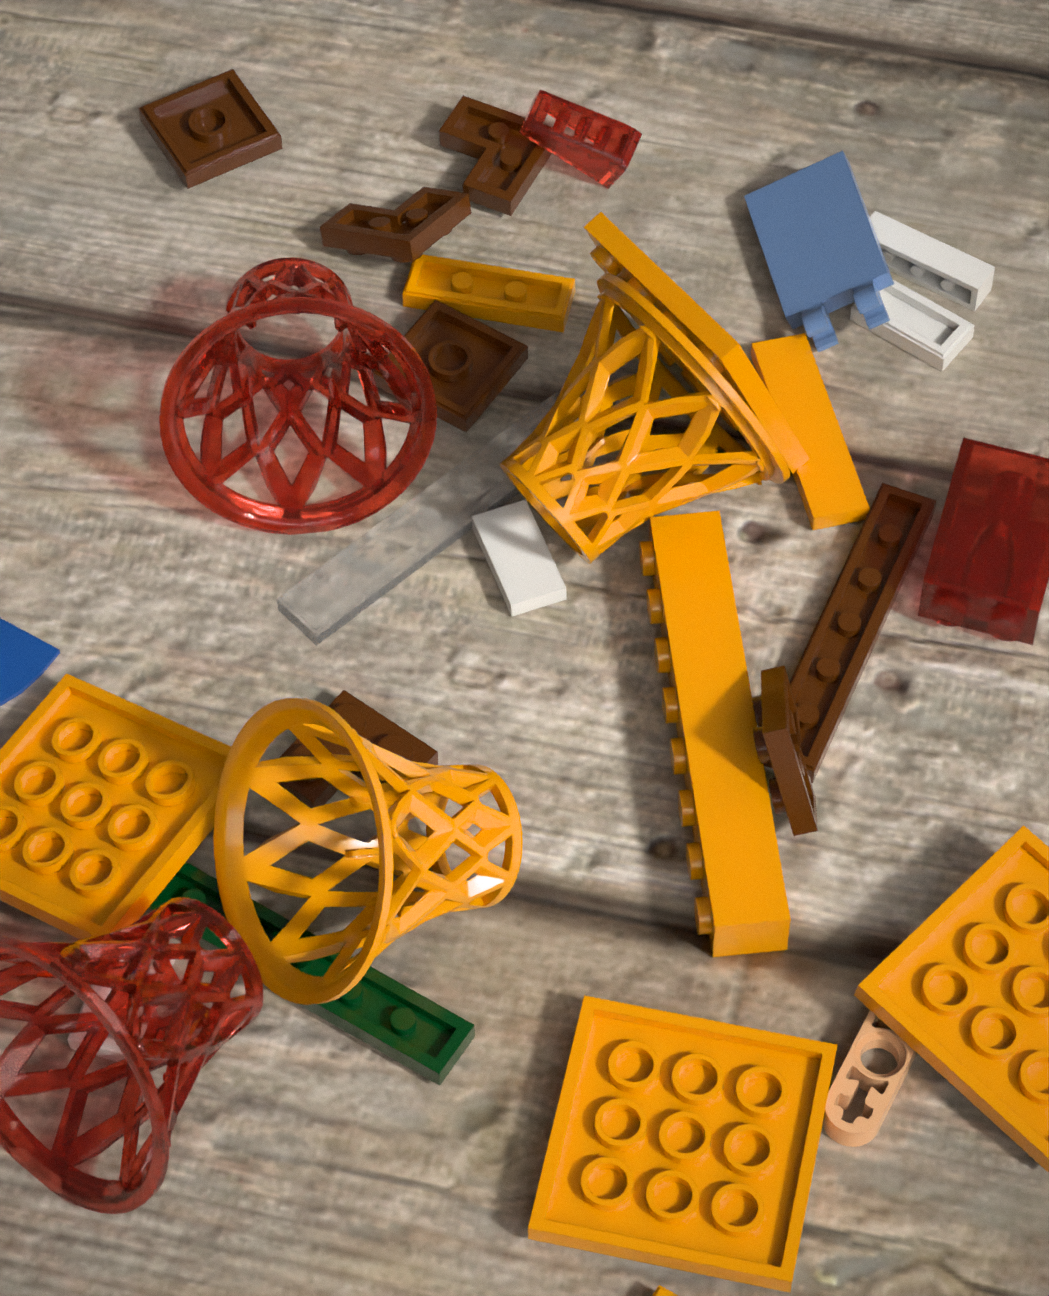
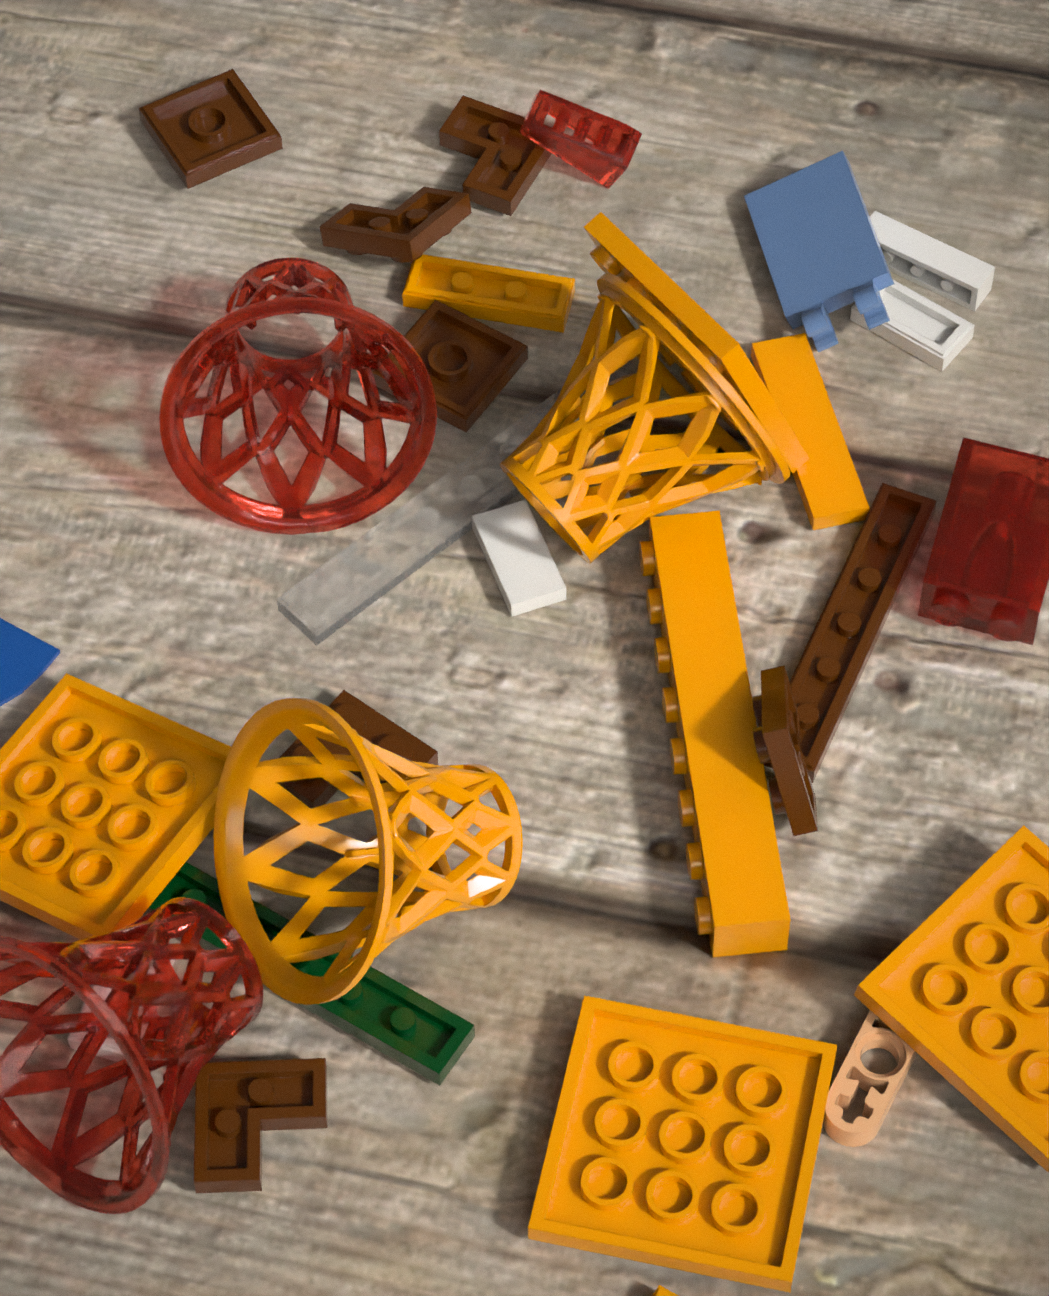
none -> reddish brown plate [194,1058,328,1194]

